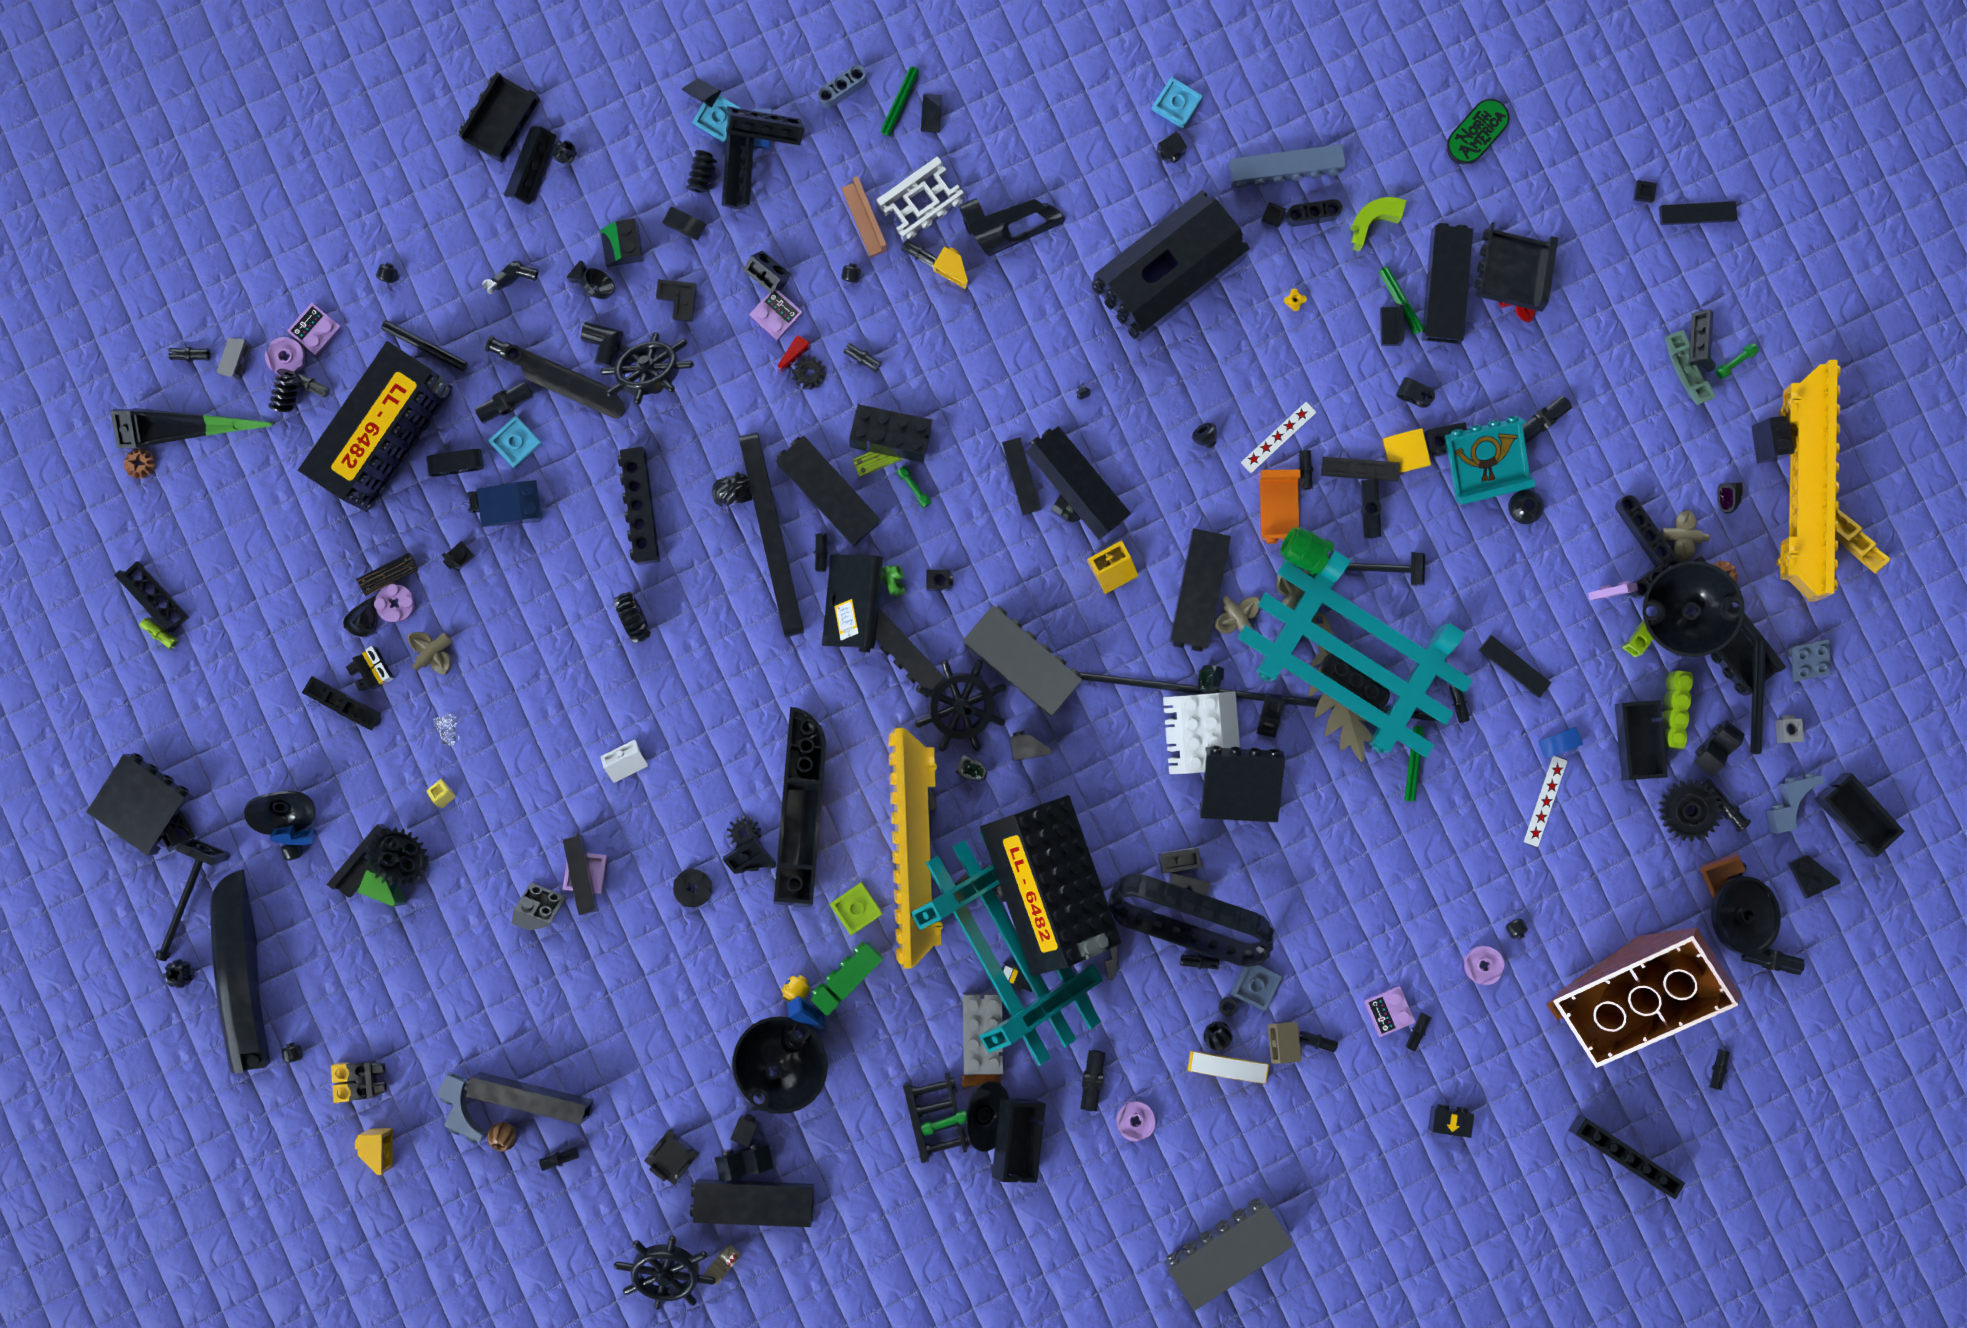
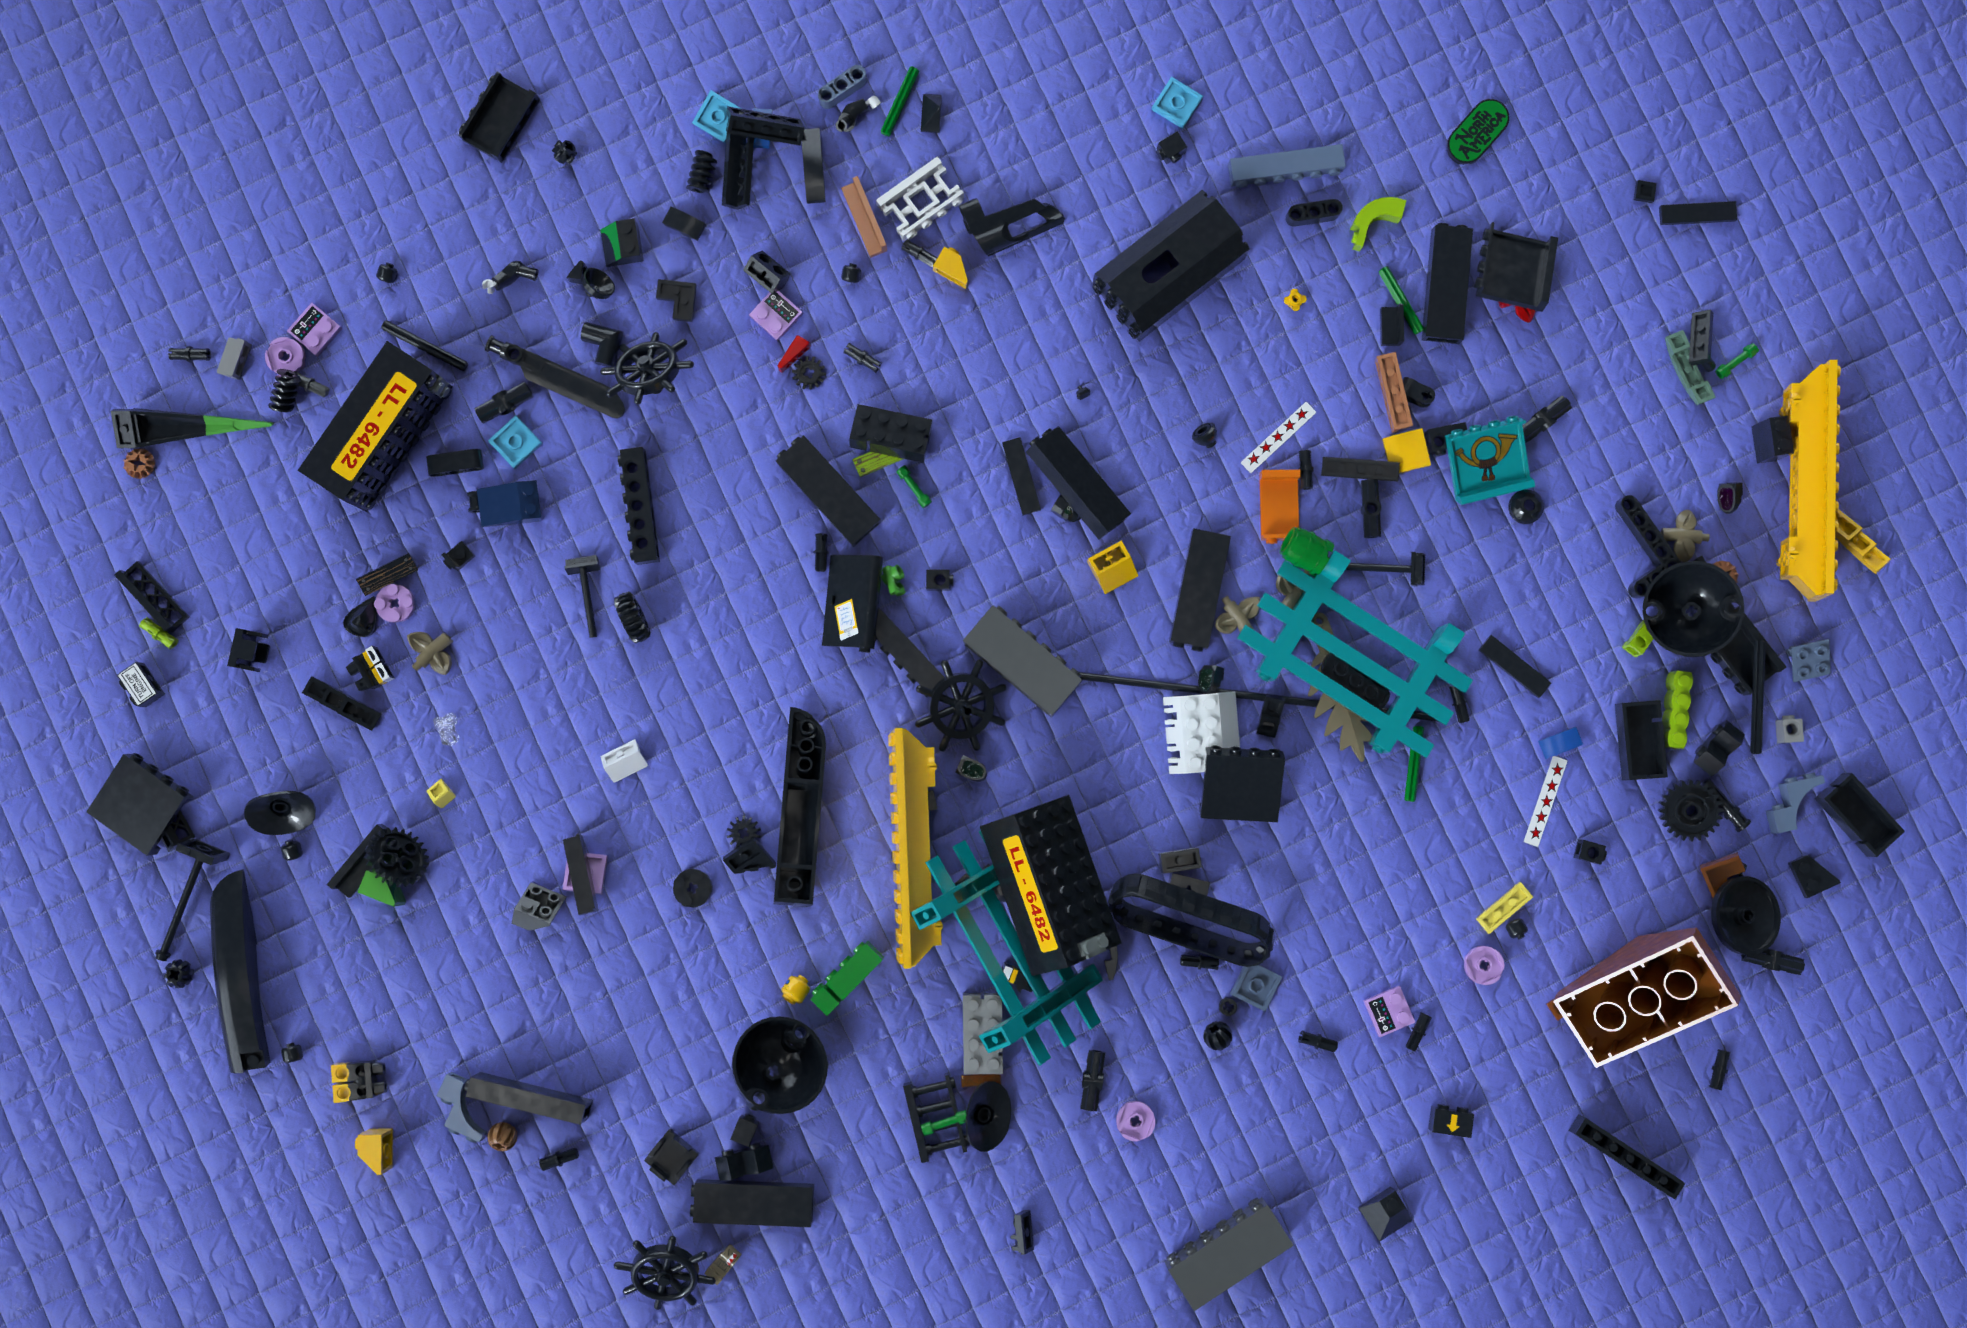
blue slope [270,825,317,845] -> none
black panel [504,126,557,205] -> none
black slope [682,78,721,108] -> none
black hair [712,472,753,506] -> none
black beam [739,432,804,638] -> none
blue slope [787,996,825,1030] -> none
lime tile [830,882,883,936] -> none
black piece [992,1098,1046,1183] -> none
black slope [1009,731,1052,761] -> none
white slope [1187,1051,1269,1084] -> none
black tile [1261,202,1286,228] -> none
dark tan brick [1267,1022,1302,1064] -> none
lavender plate [1588,580,1638,600] -> none
none -> brick [117,662,165,707]
none -> black panel [227,628,270,672]
none -> black piece [564,555,601,638]
none -> black slope [802,128,826,204]
none -> black arm [835,96,881,132]
none -> black plate [1011,1210,1034,1255]
none -> black slope [1358,1186,1412,1241]
none -> nougat fence [1375,352,1413,433]
none -> light yellow tile [1476,882,1533,934]
none -> black brick [1573,839,1607,865]

